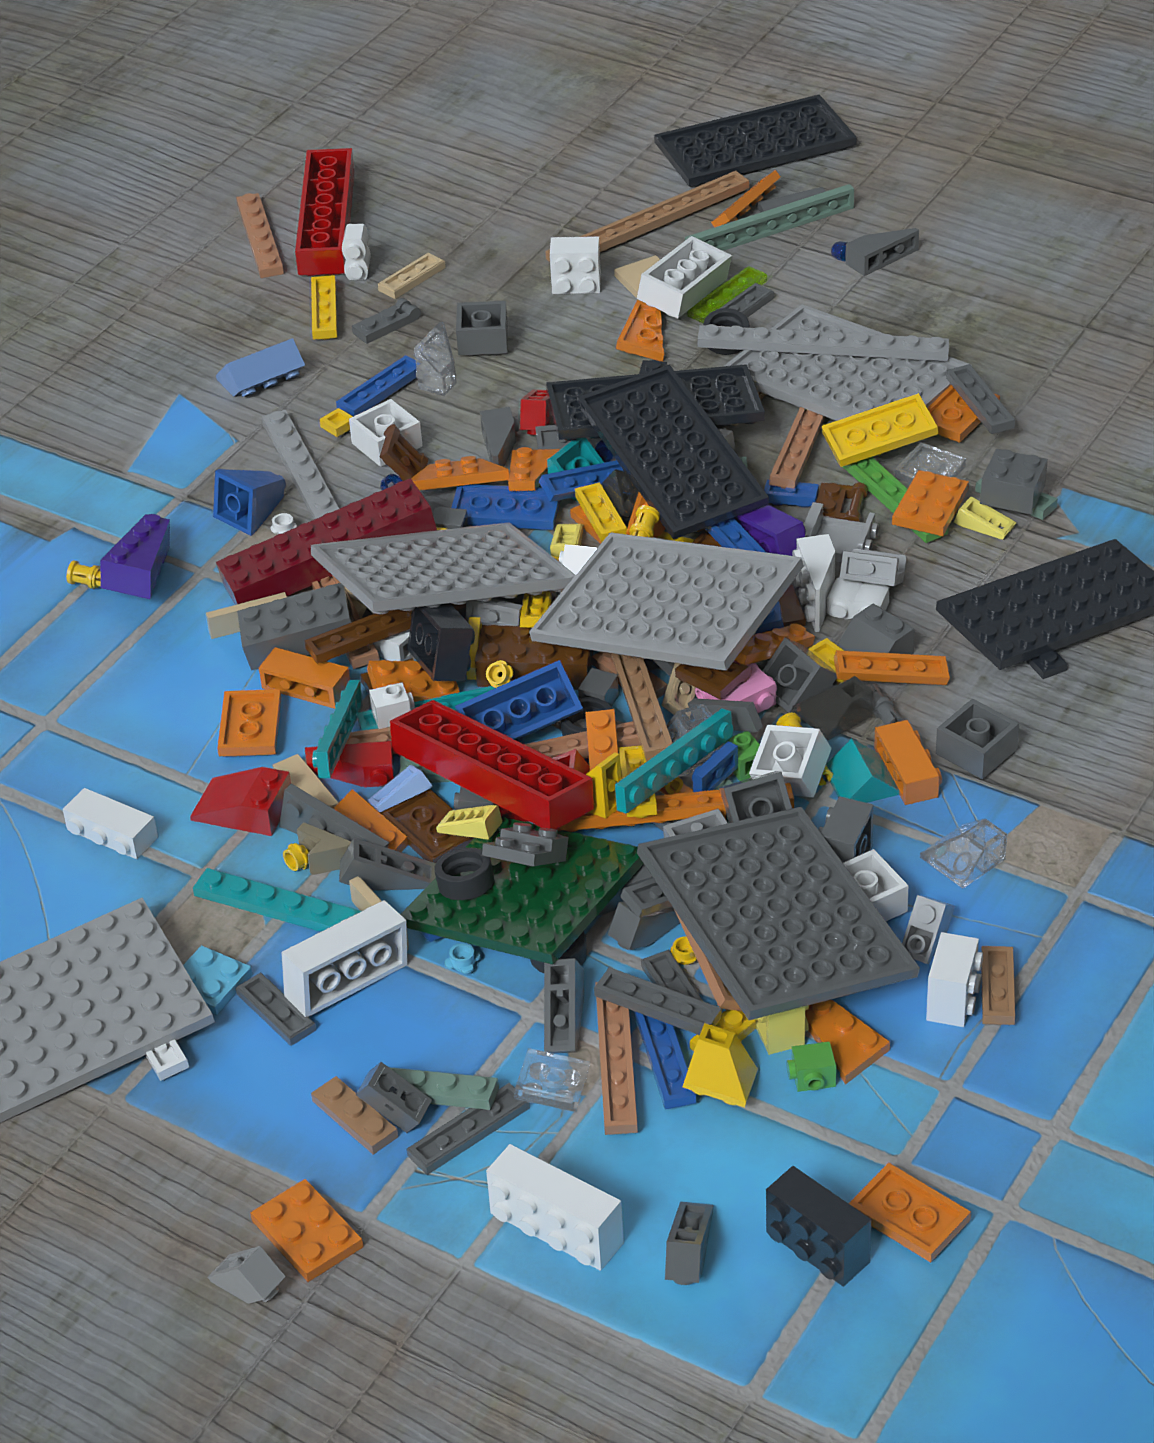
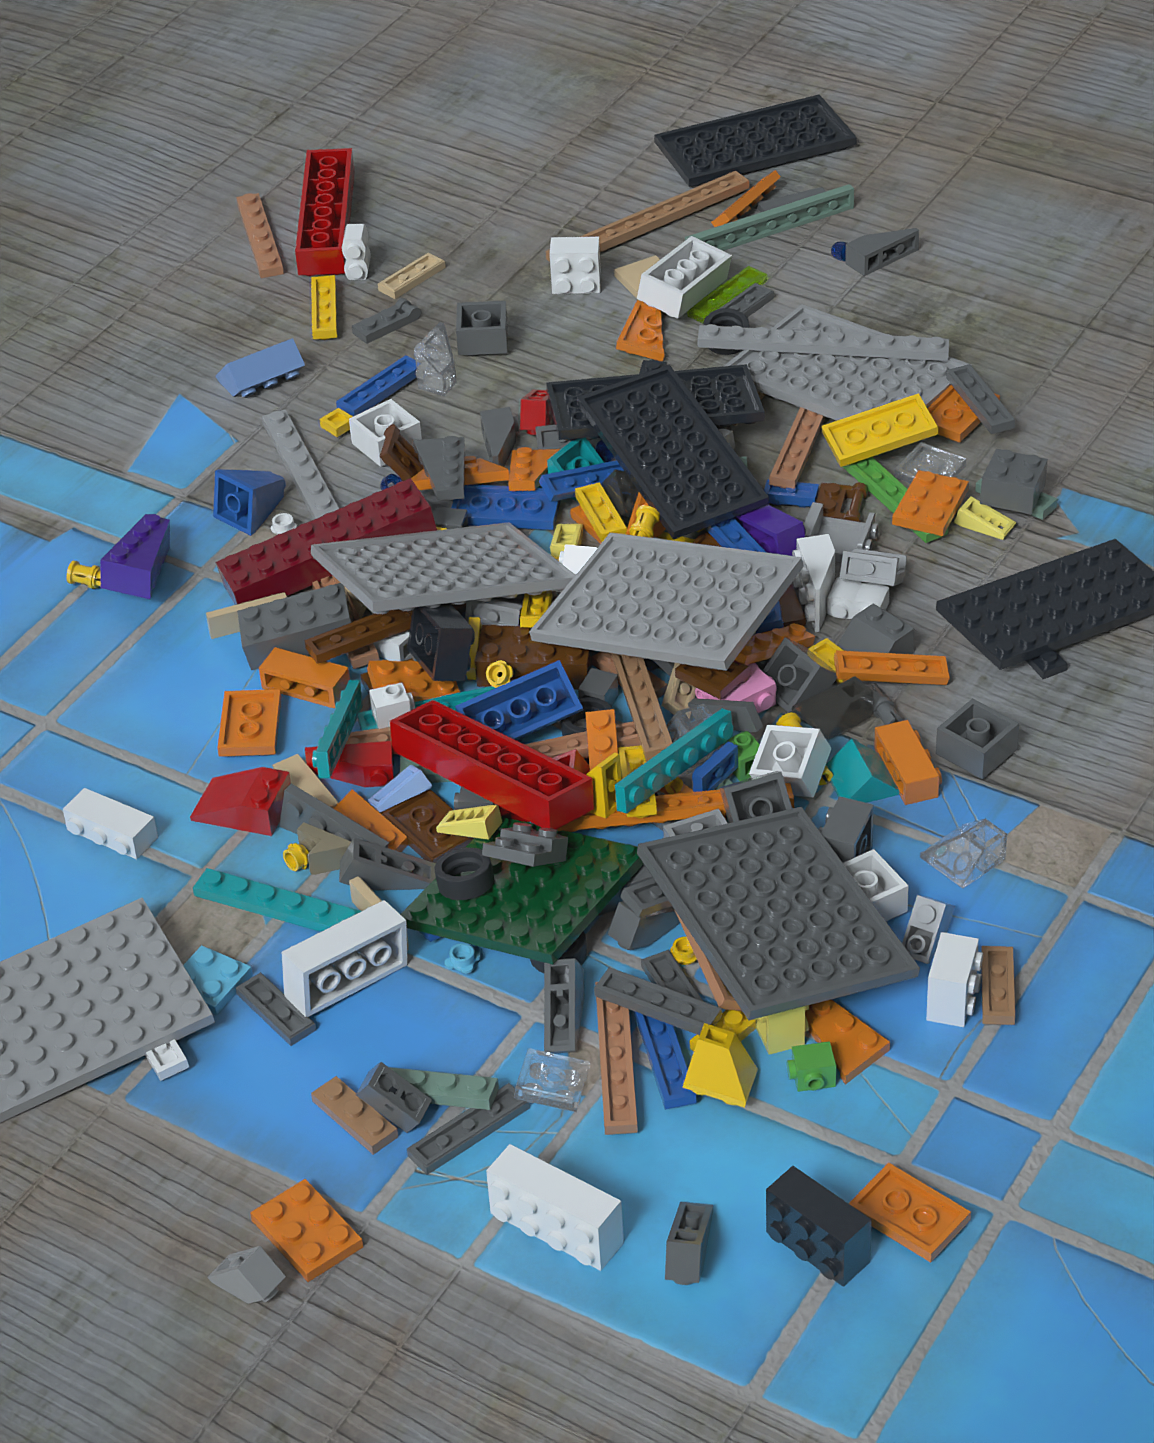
none -> dark grey wing [413,436,465,500]

